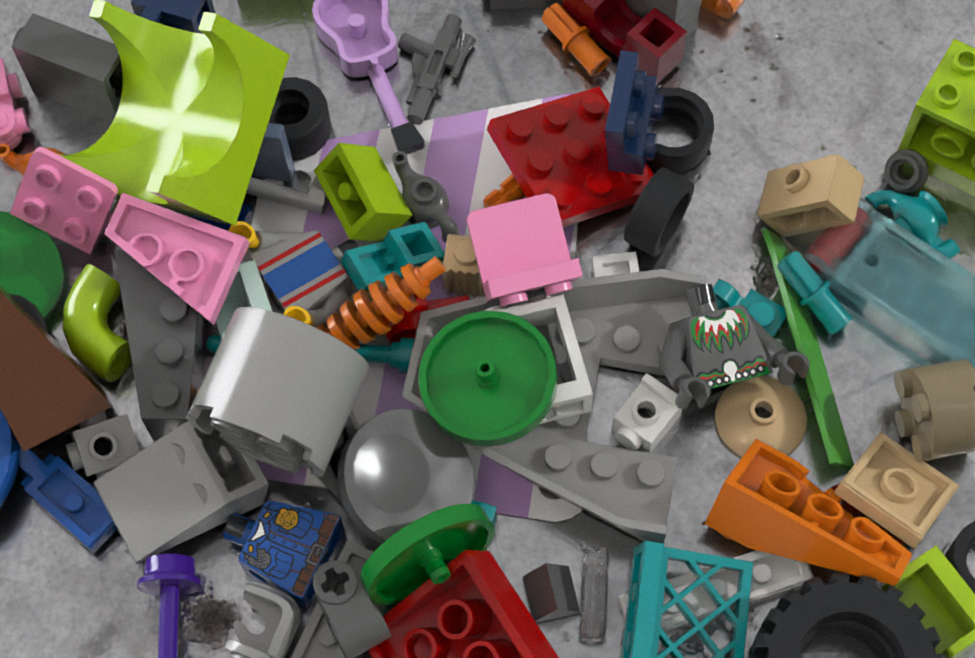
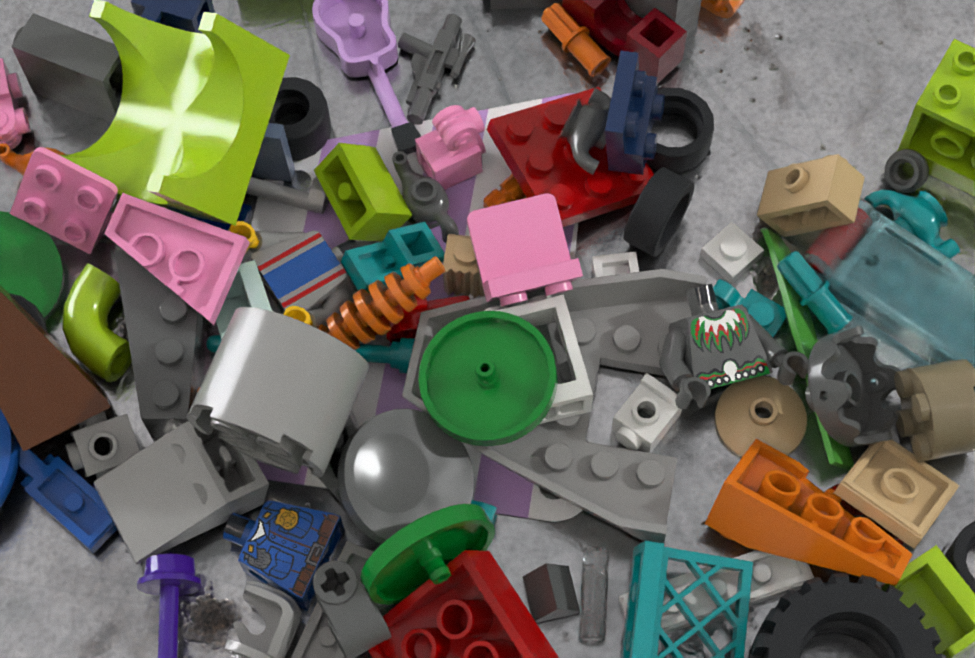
none -> bright pink brick [415,105,486,190]
none -> dark grey piece [559,88,611,175]
none -> white plate [700,222,764,285]
none -> dark grey plate [806,325,900,447]

